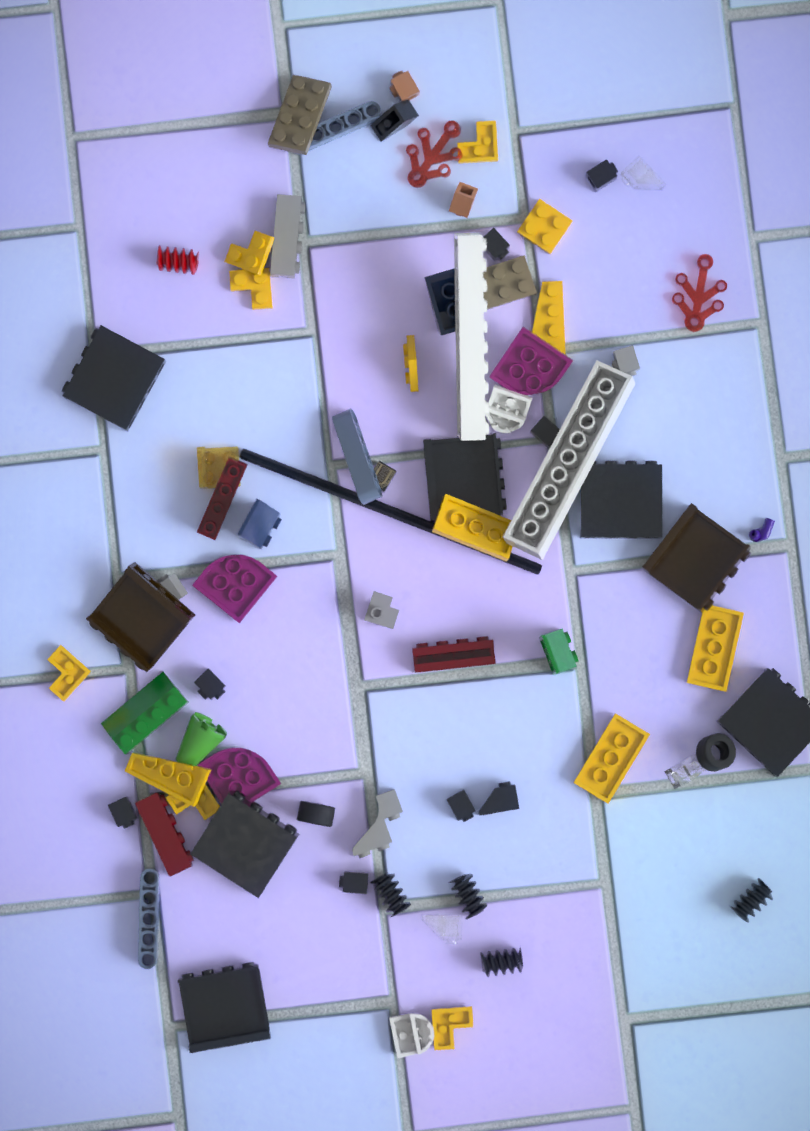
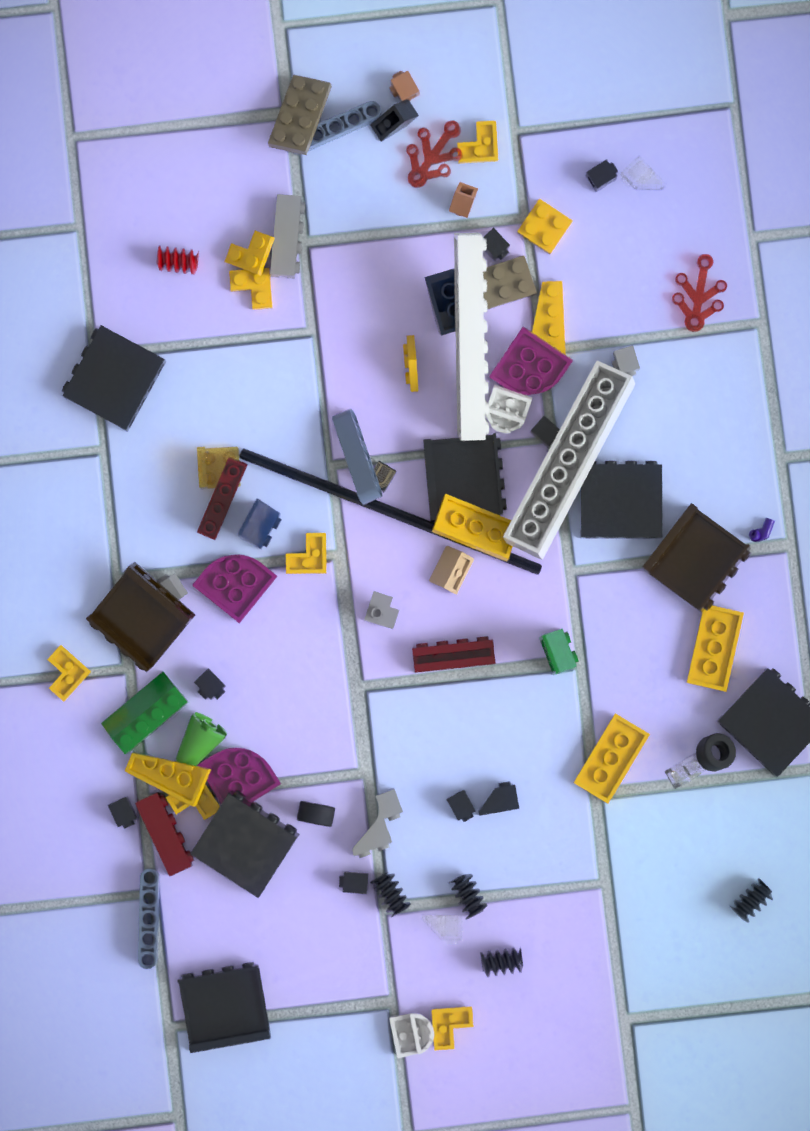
none -> yellow plate [286,533,327,574]
none -> tan panel [429,545,474,595]

